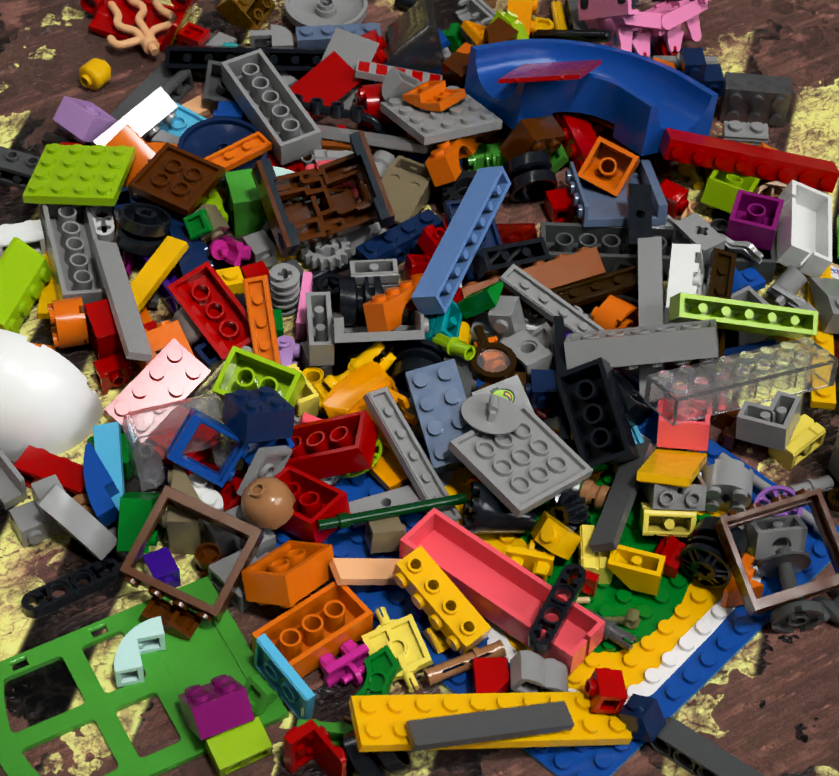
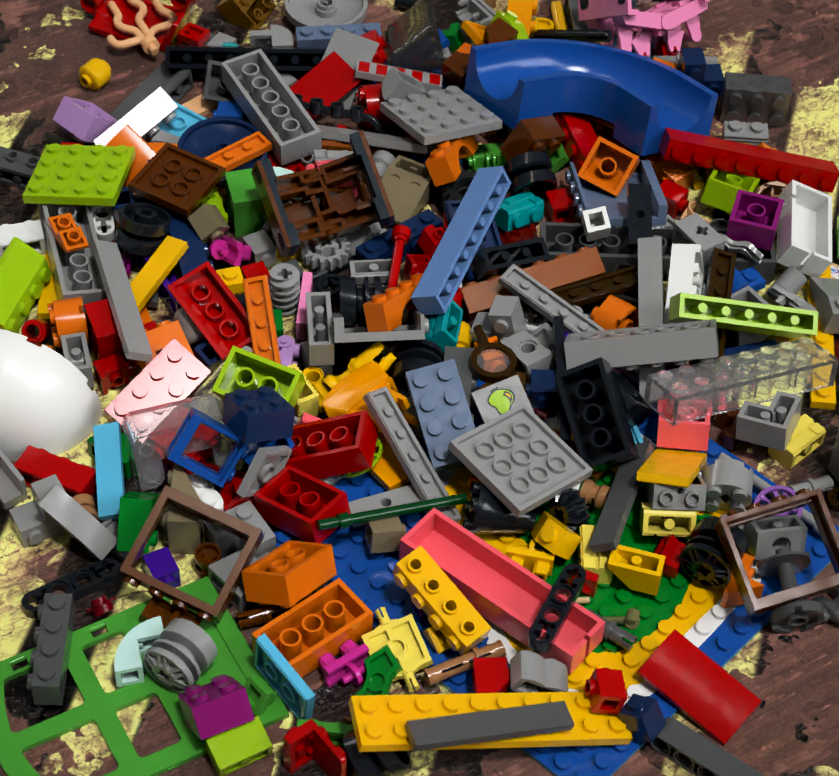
blue slope [84,442,120,527] -> none
green tile [182,209,214,240] -> none
medium nougat cylinder [241,476,295,531] -> none
light nougat tile [329,558,401,585] -> none
orange slope [402,80,466,112] -> none
lime axle [432,333,476,361] -> none
green slope [457,281,504,319] -> none
light grey shield [461,394,522,435] -> none
piece [498,60,602,84] -> none
none -> red brick [21,319,51,344]
none -> dark grey brick [27,593,76,705]
none -> orange slope [47,213,89,253]
none -> light grey brick [60,332,94,388]
none -> dark red plate [85,595,116,618]
none -> light grey wheel [142,618,218,693]
none -> reddish brown arm [236,604,294,629]
none -> red piece [387,225,411,288]
none -> teal brick [494,191,544,232]
none -> white brick [581,206,611,242]
none -> red slope [637,629,761,747]
none -> orange brick [644,152,694,189]

